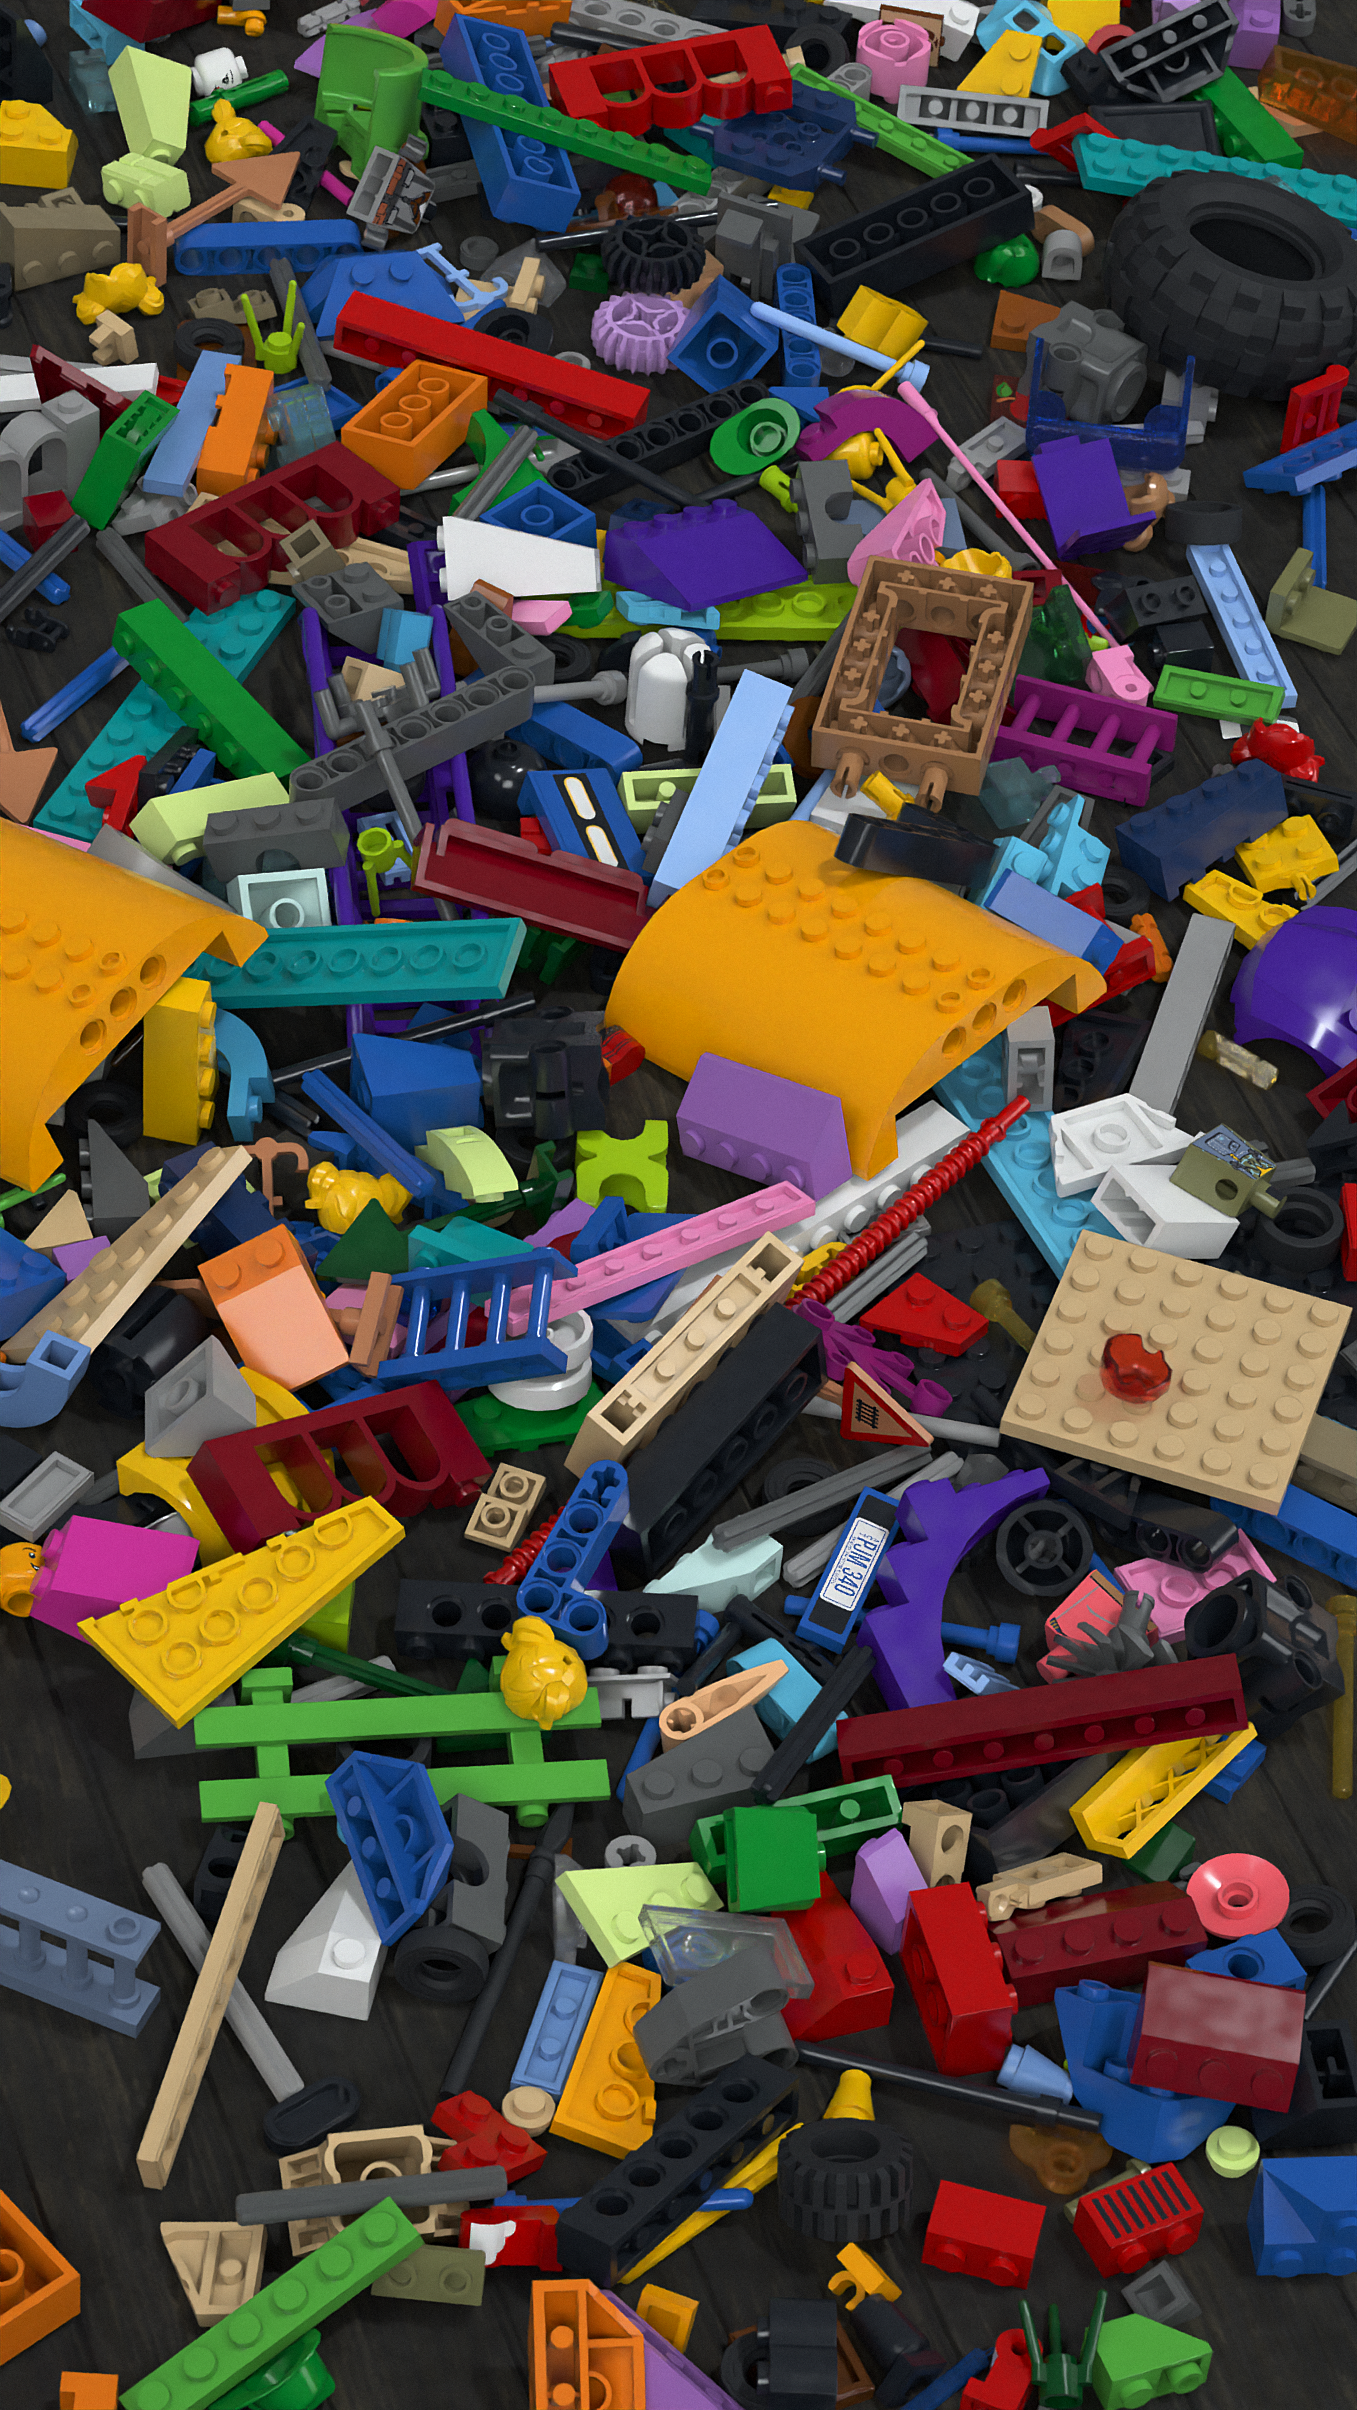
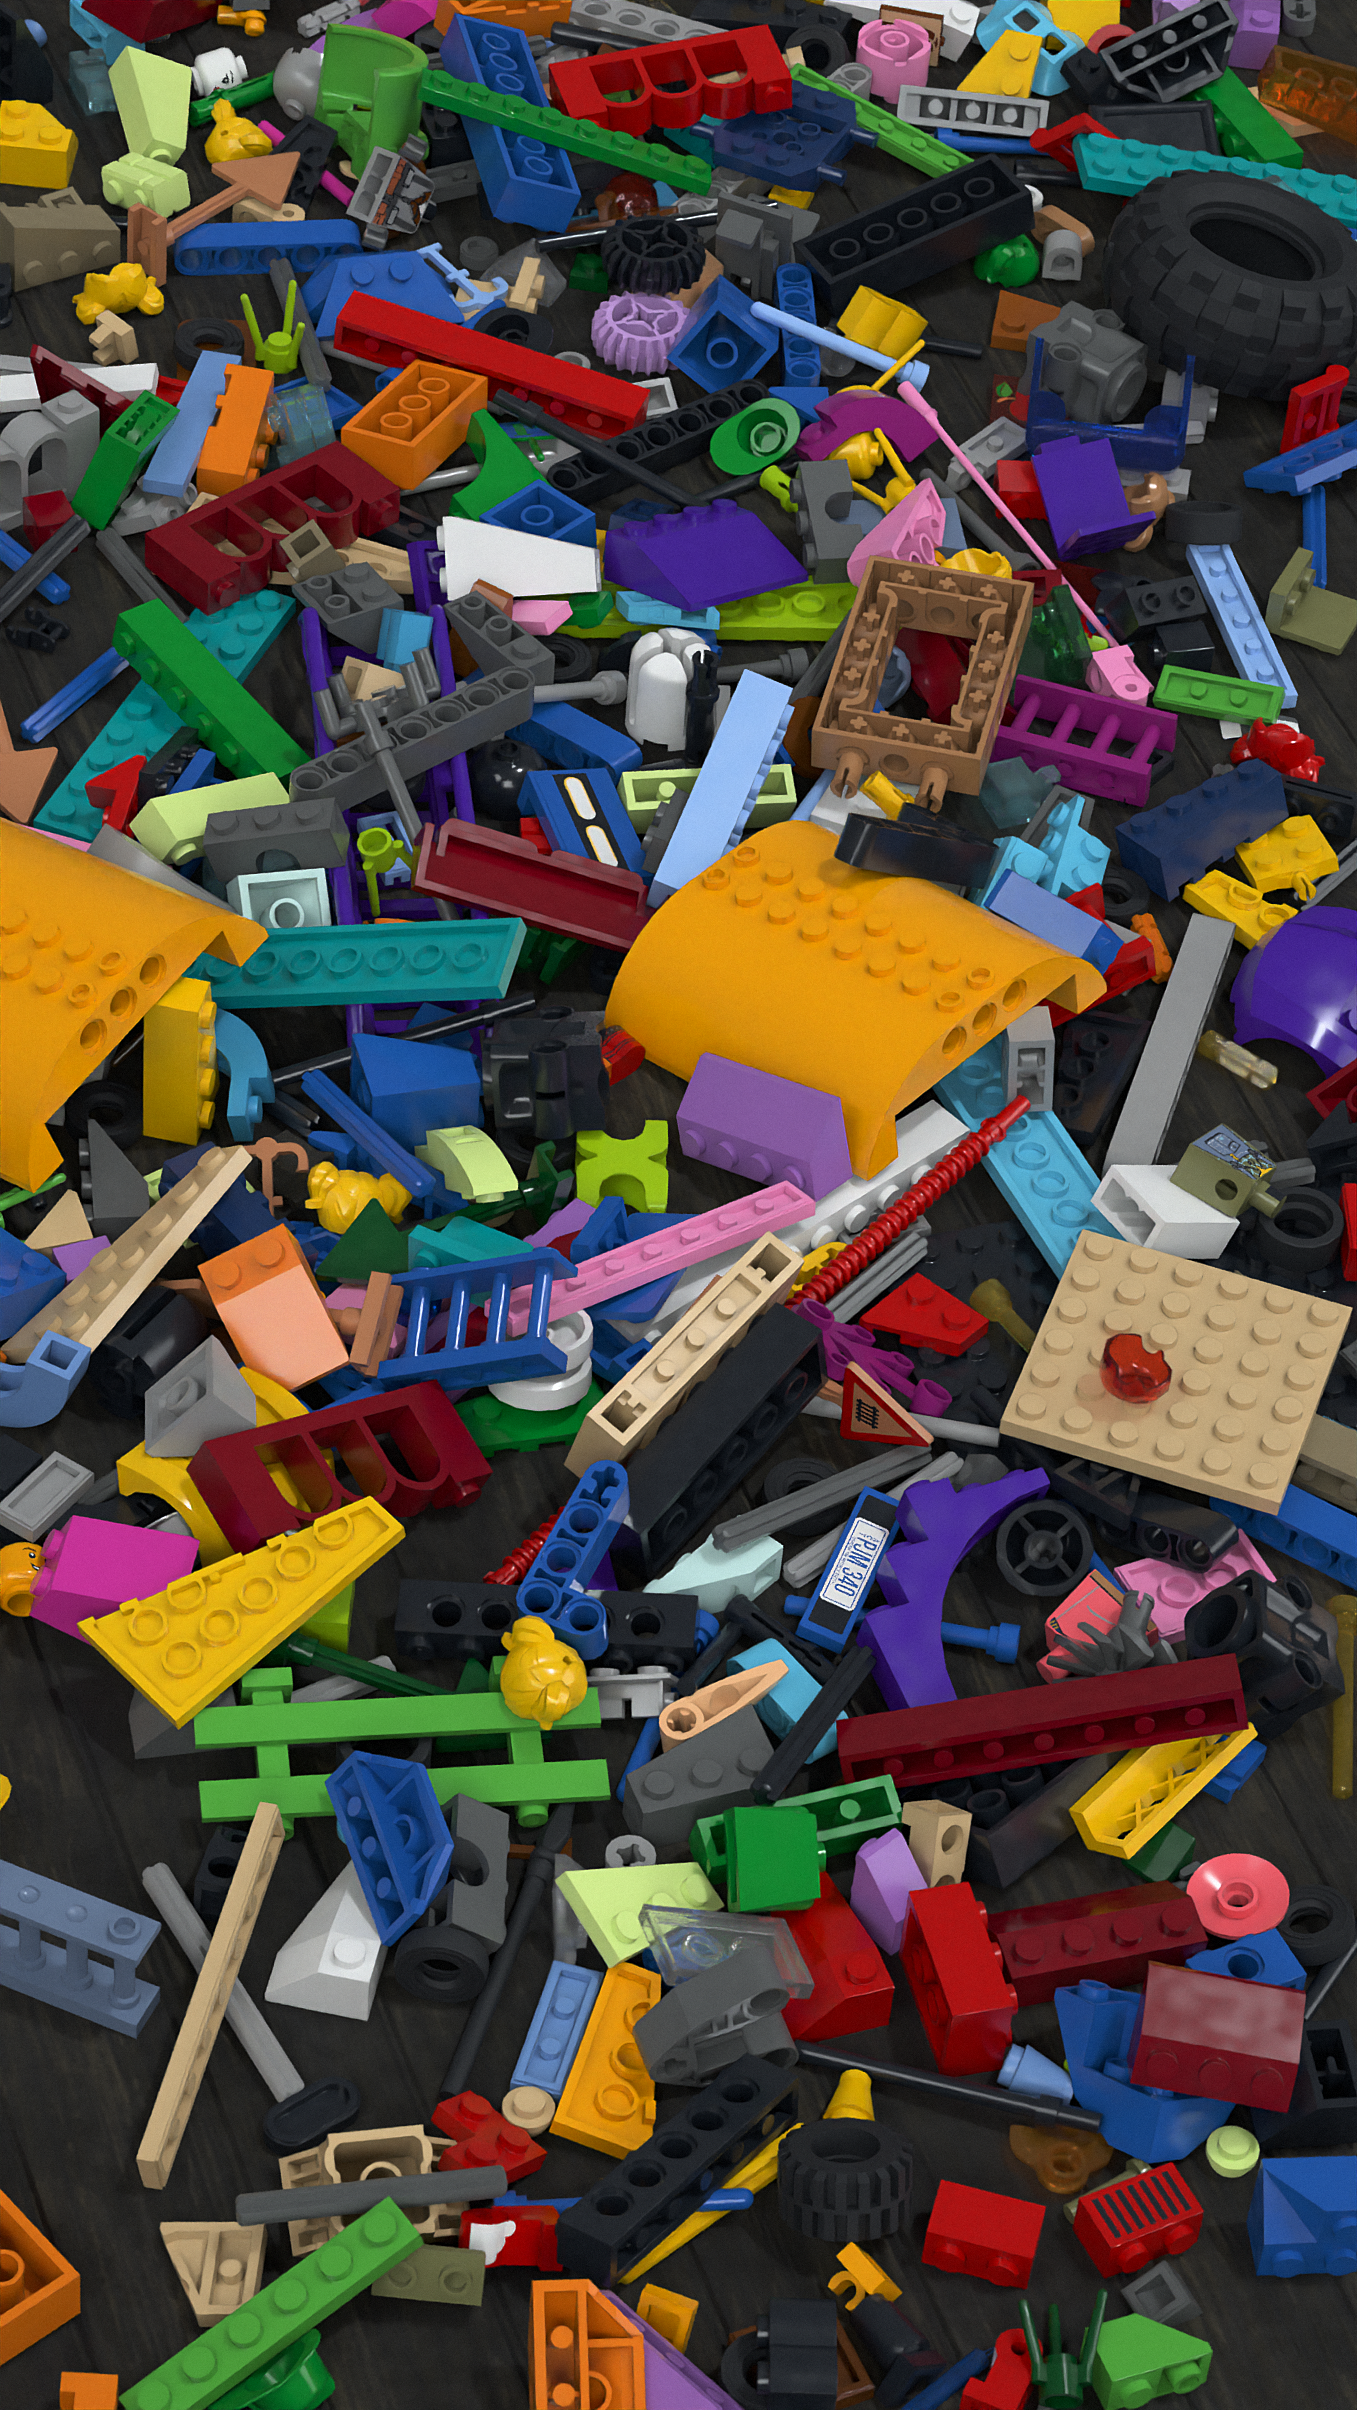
dark tan slope [187,288,277,324] -> none
dark grey axle [452,425,538,521] -> none
tan slope [464,1463,546,1552] -> none
light blue tile [943,1652,1020,1696] -> none
tan hinge [976,1852,1102,1921] -> none
white wing [1048,1093,1205,1198] -> none
none -> light grey cylinder [273,48,323,120]
none -> light grey slope [632,377,678,421]

